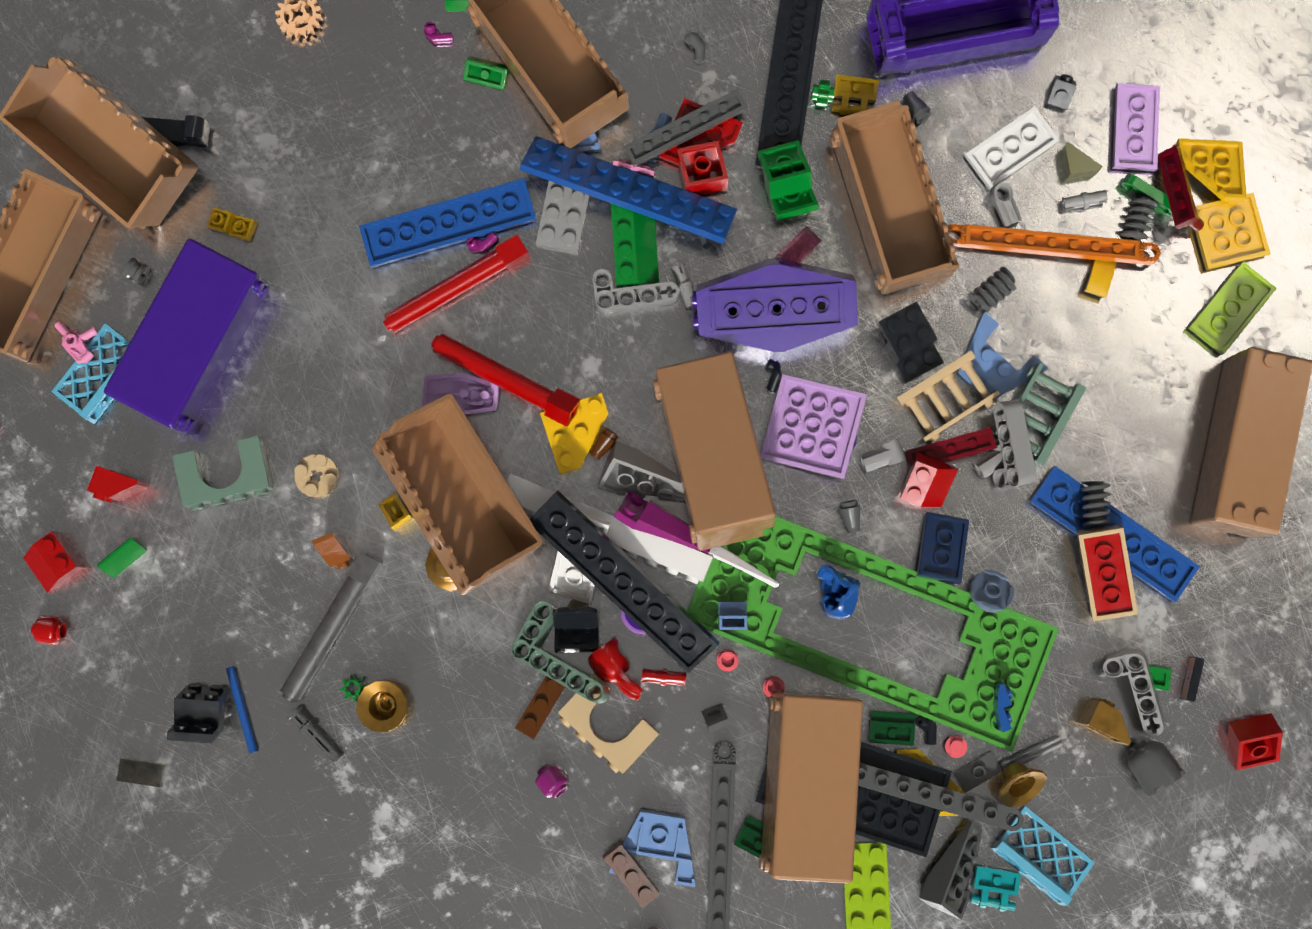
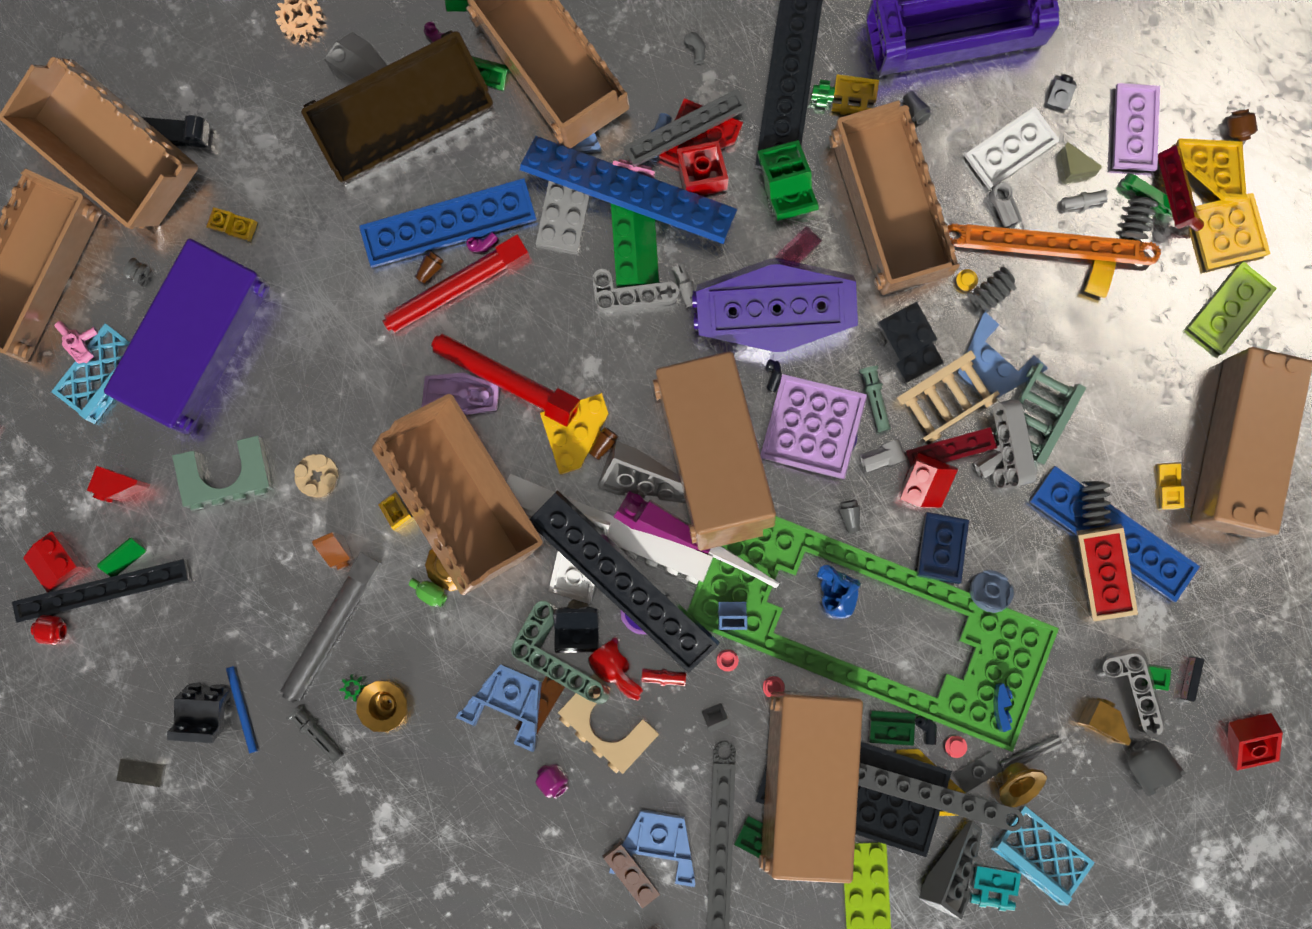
none -> black plate [12,559,191,623]
none -> dark brown container [301,30,493,184]
none -> light grey wedge [324,32,387,83]
none -> bright green plant [409,578,448,607]
none -> reddish brown cone [415,251,444,284]
none -> medium blue wing [456,664,542,752]
none -> sand green pin [859,365,891,432]
none -> yellow plate [956,269,978,291]
none -> yellow slope [1157,462,1184,509]
none -> reddish brown head [1227,109,1258,141]

